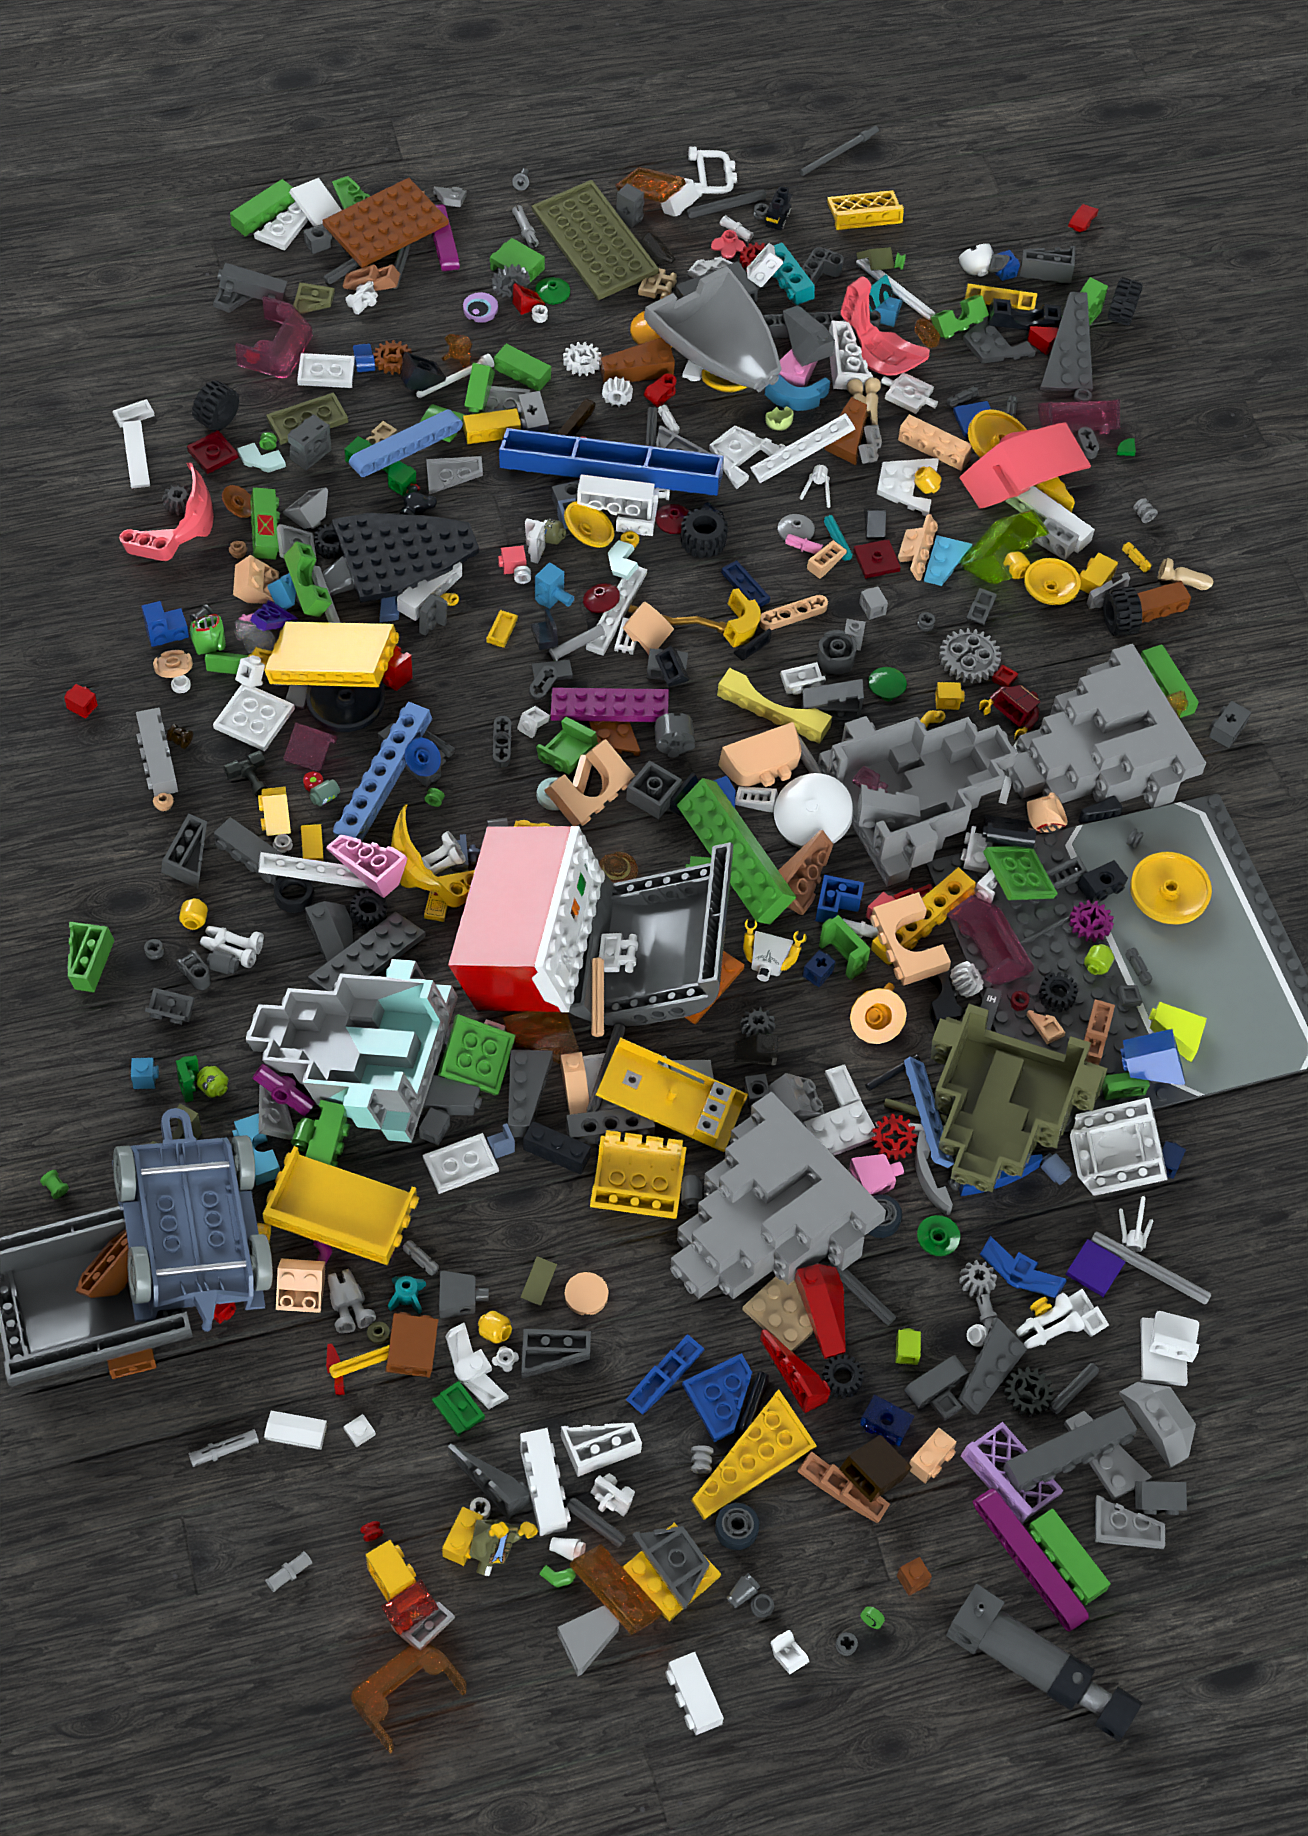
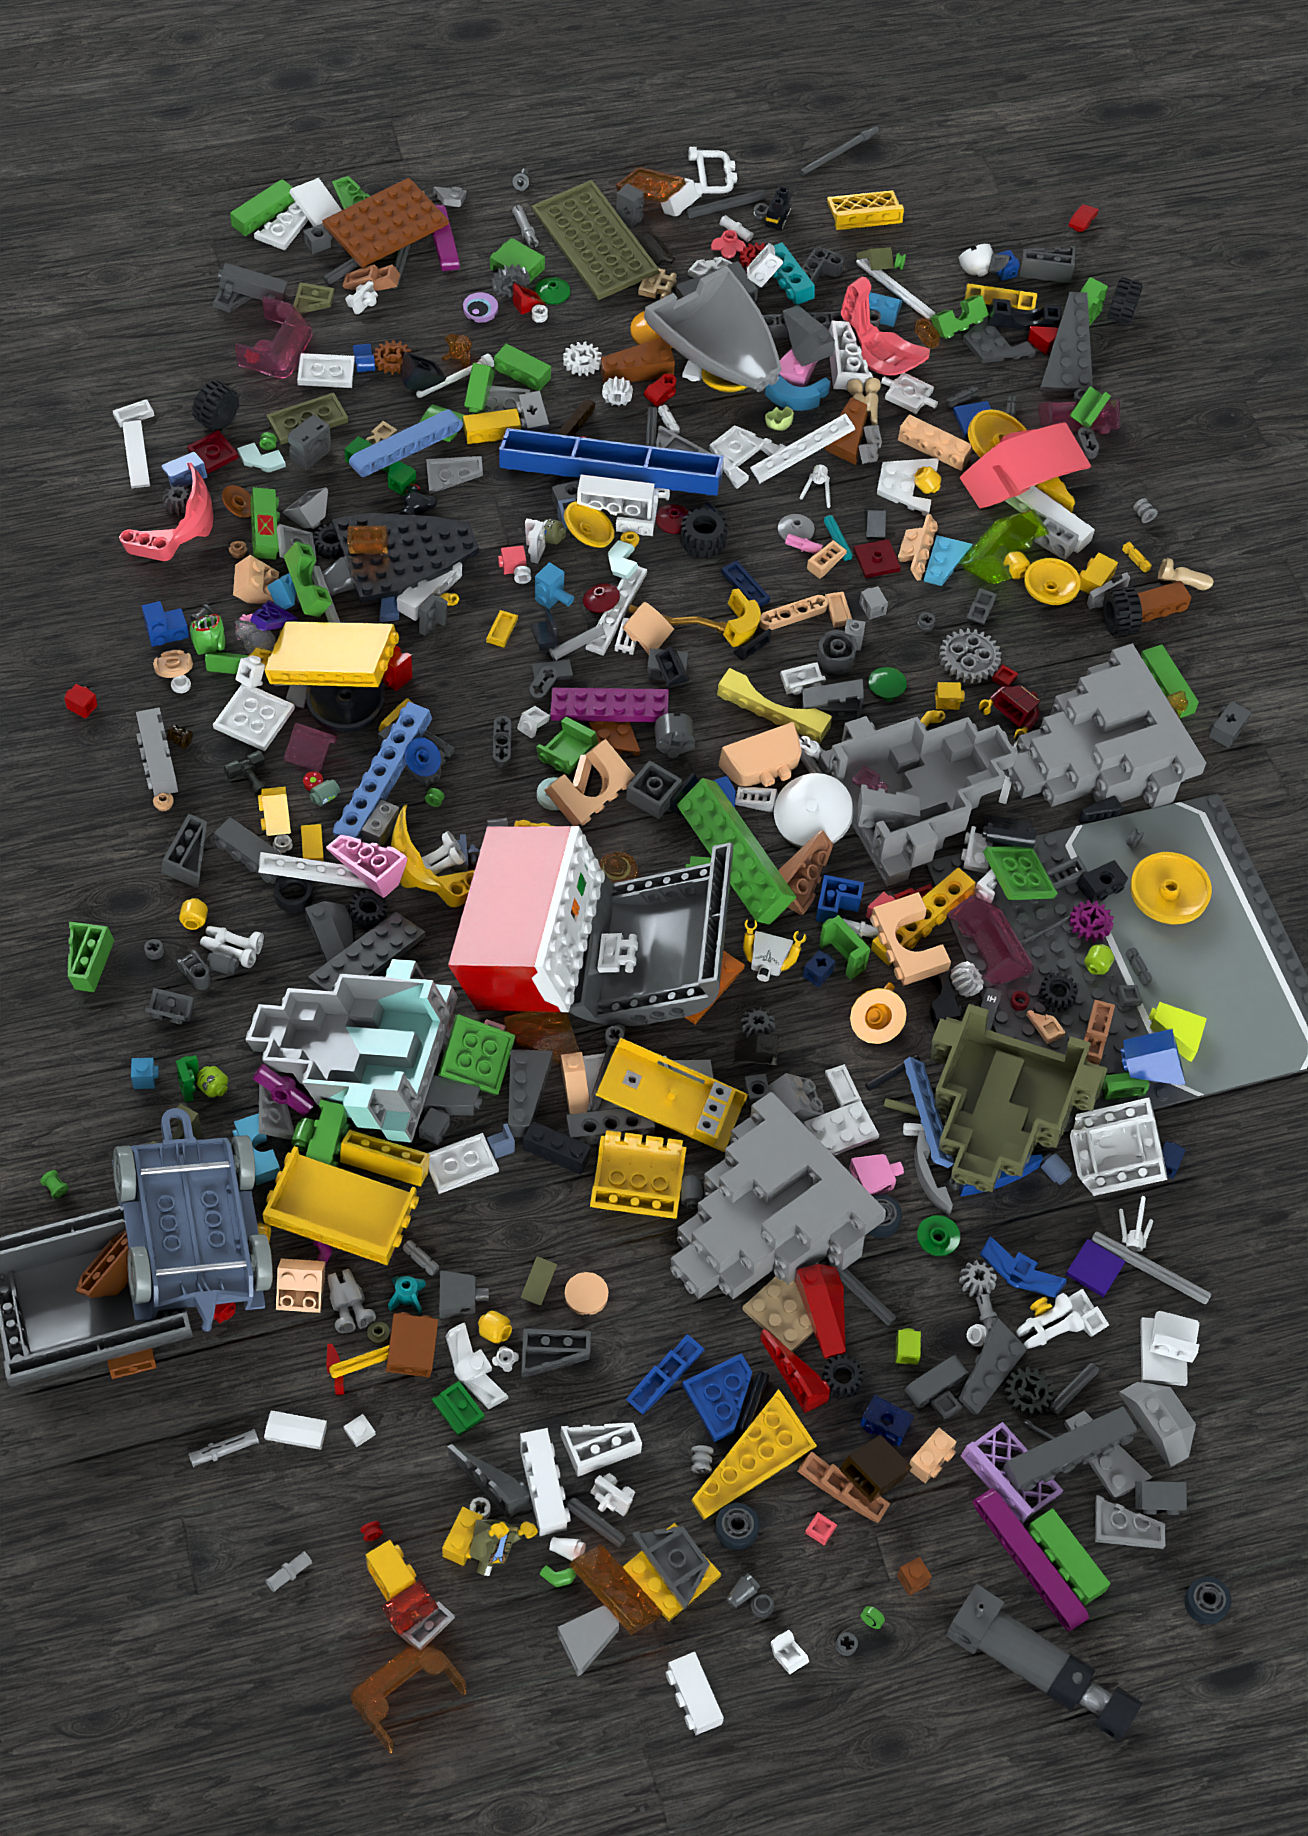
yellow tile [424,891,448,922] -> none
light nougat axle [591,957,604,1037] -> none
slope [869,274,893,312] -> none
red gear [870,1114,917,1161] -> none
light nougat piece [1027,792,1068,833] -> none
green tile [1117,438,1136,456] -> none
none -> panel [162,452,207,487]
none -> yellow brick [340,1130,430,1187]
none -> clear orange brick [347,526,389,554]
none -> light grey brick [362,800,399,847]
none -> yellow tile [378,698,413,732]
none -> dark grey bush [605,1026,624,1047]
none -> white pin [799,736,825,761]
none -> coral tile [805,1512,837,1545]
none -> light nougat tile [825,592,852,628]
none -> dark grey hinge [1023,1419,1055,1440]
none -> bright green panel [1070,387,1111,427]
none -> wheel [1184,1576,1232,1625]

